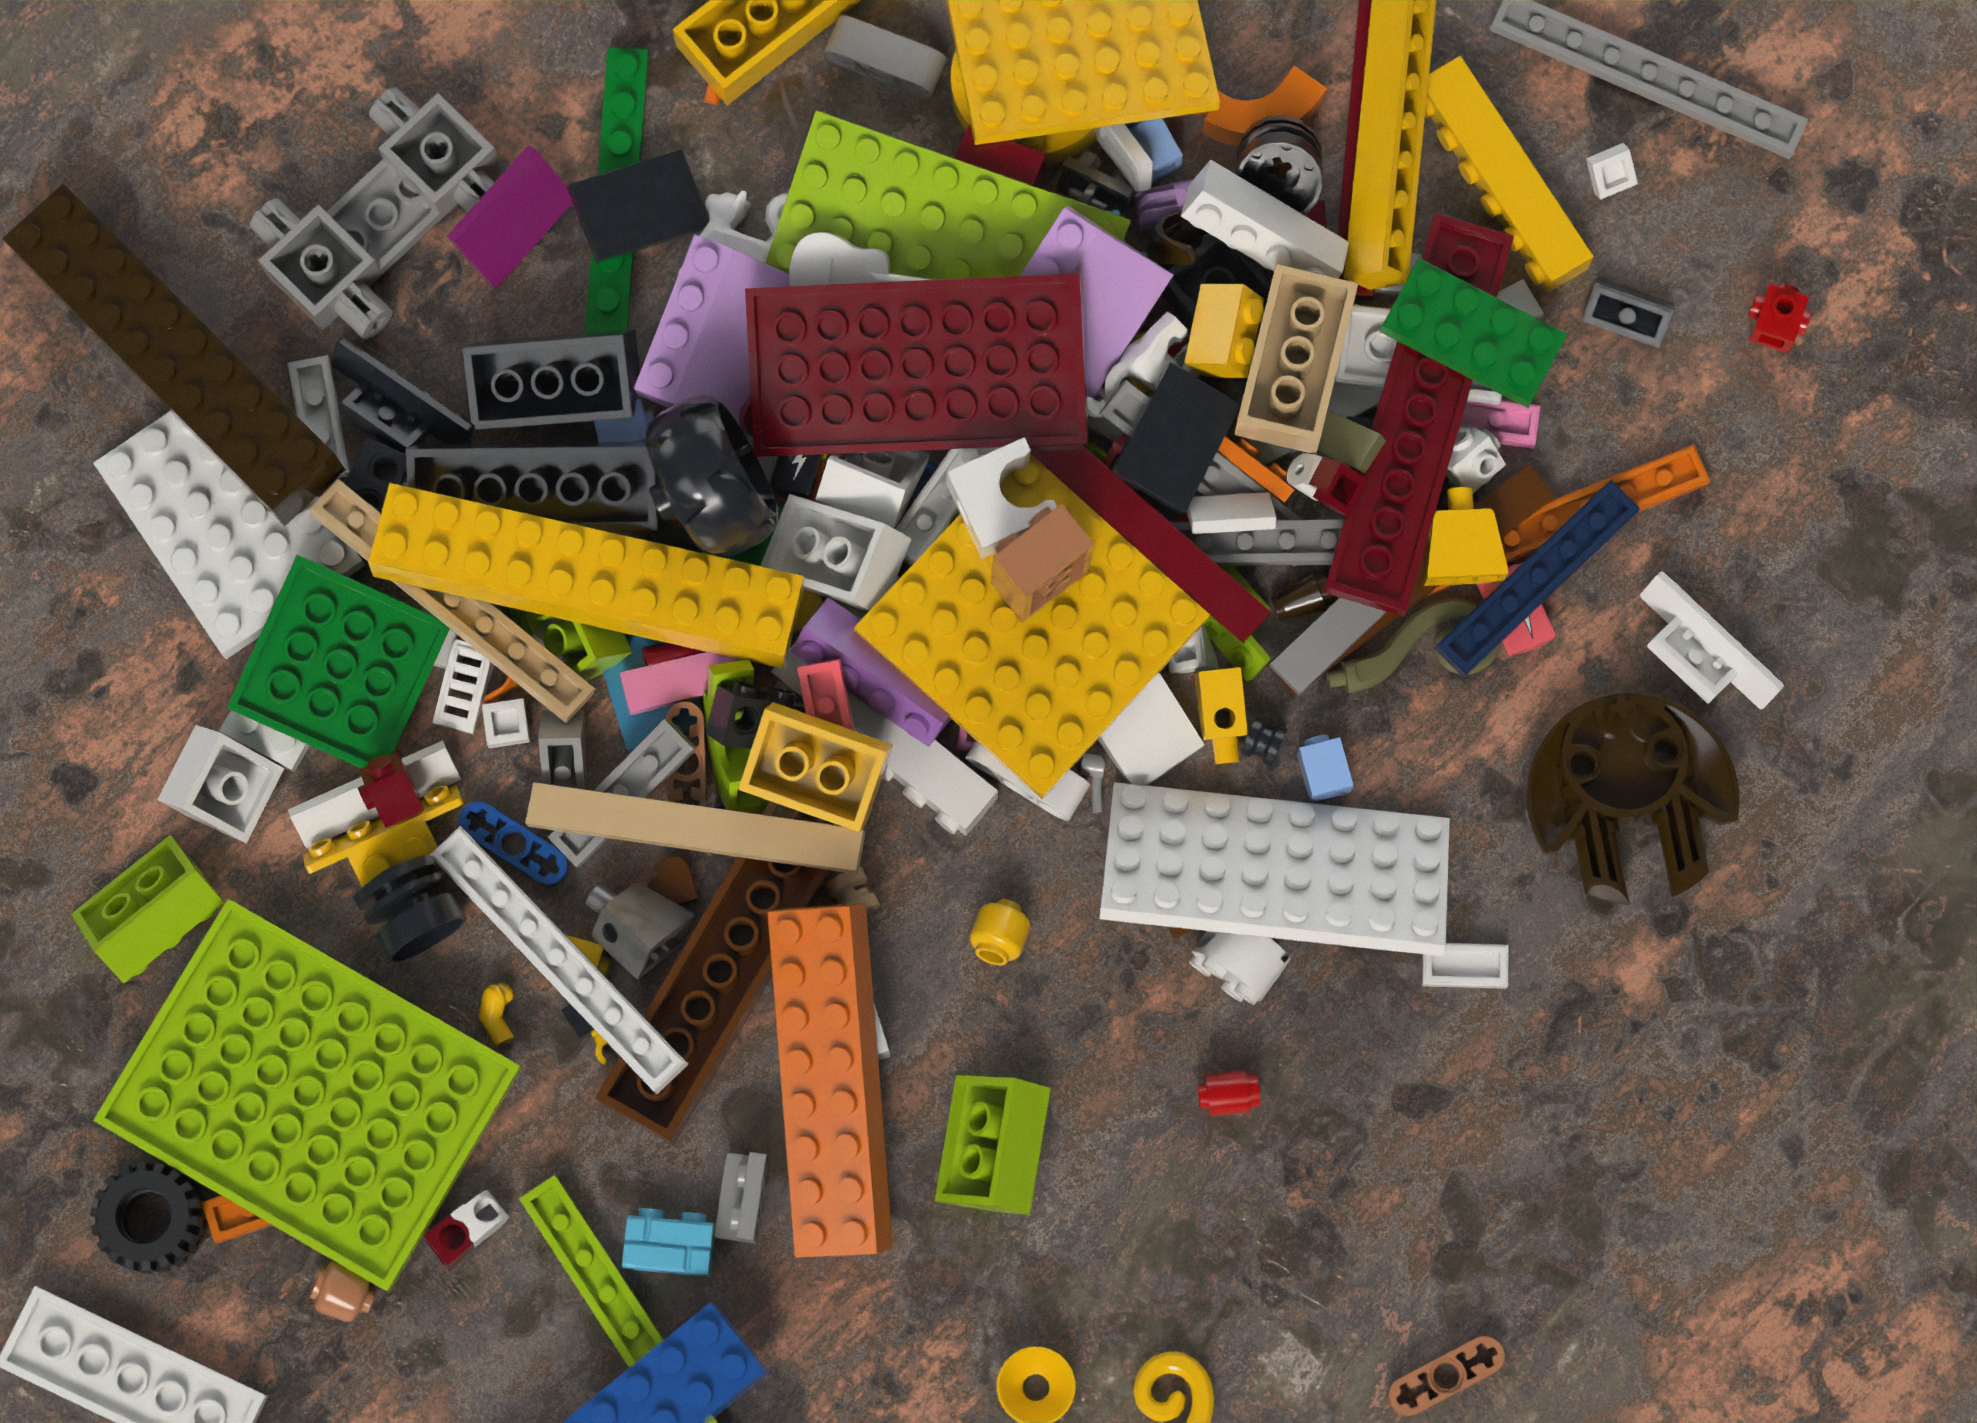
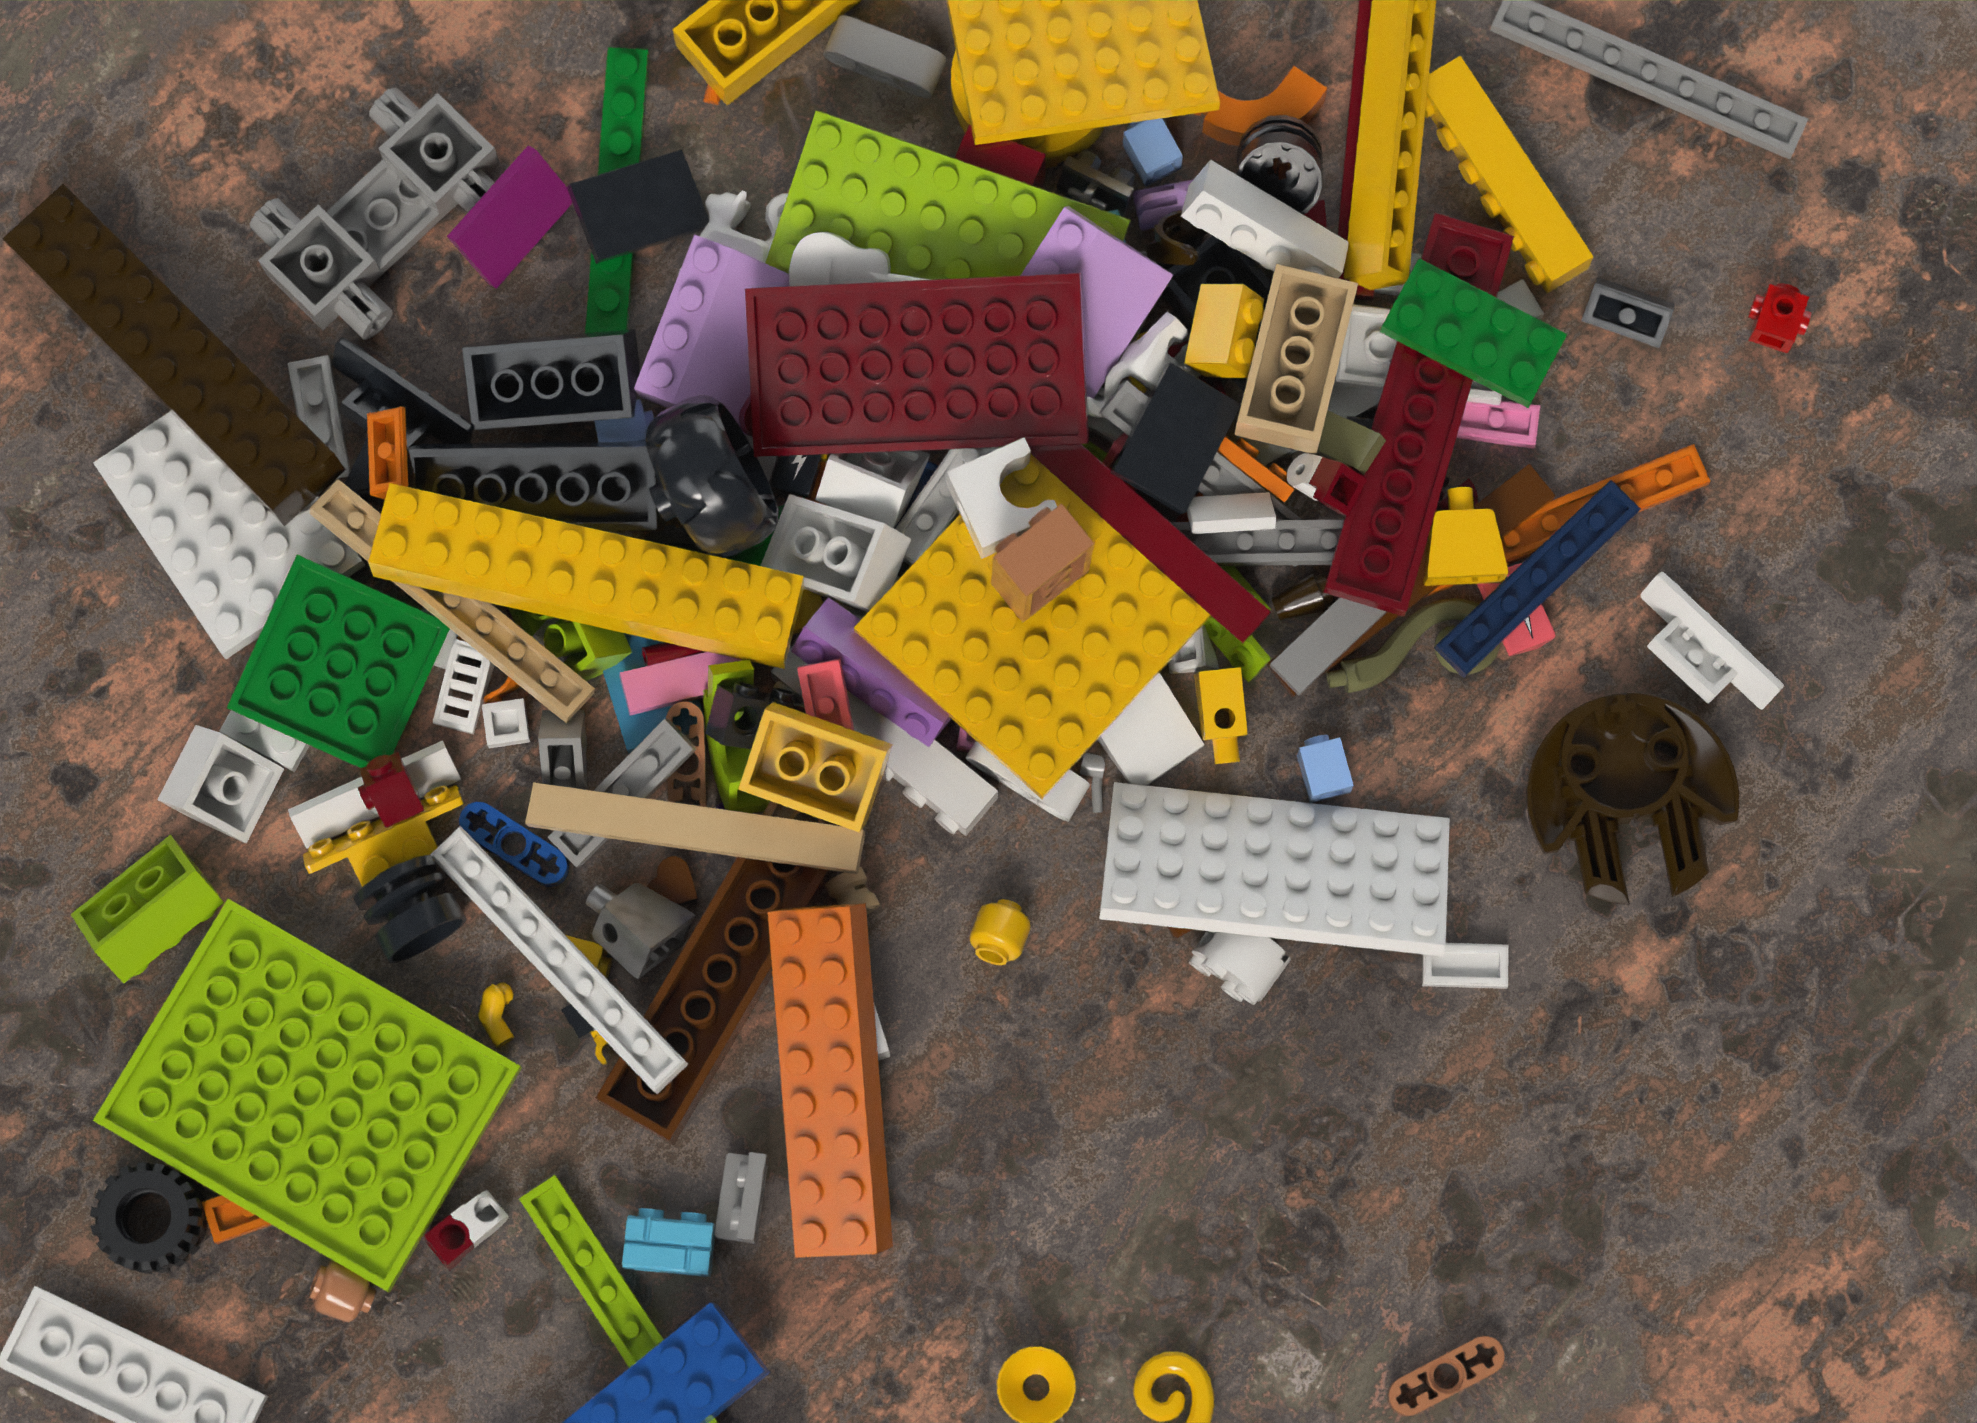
lime slope [934,1075,1051,1215] -> none
white tile [1097,124,1153,194] -> none
red brick [1197,1070,1260,1117] -> none
black wheel [1240,715,1288,767] -> none
white brick [1446,423,1506,493] -> none
white plate [1586,143,1638,199] -> none
none -> orange slope [367,407,408,500]

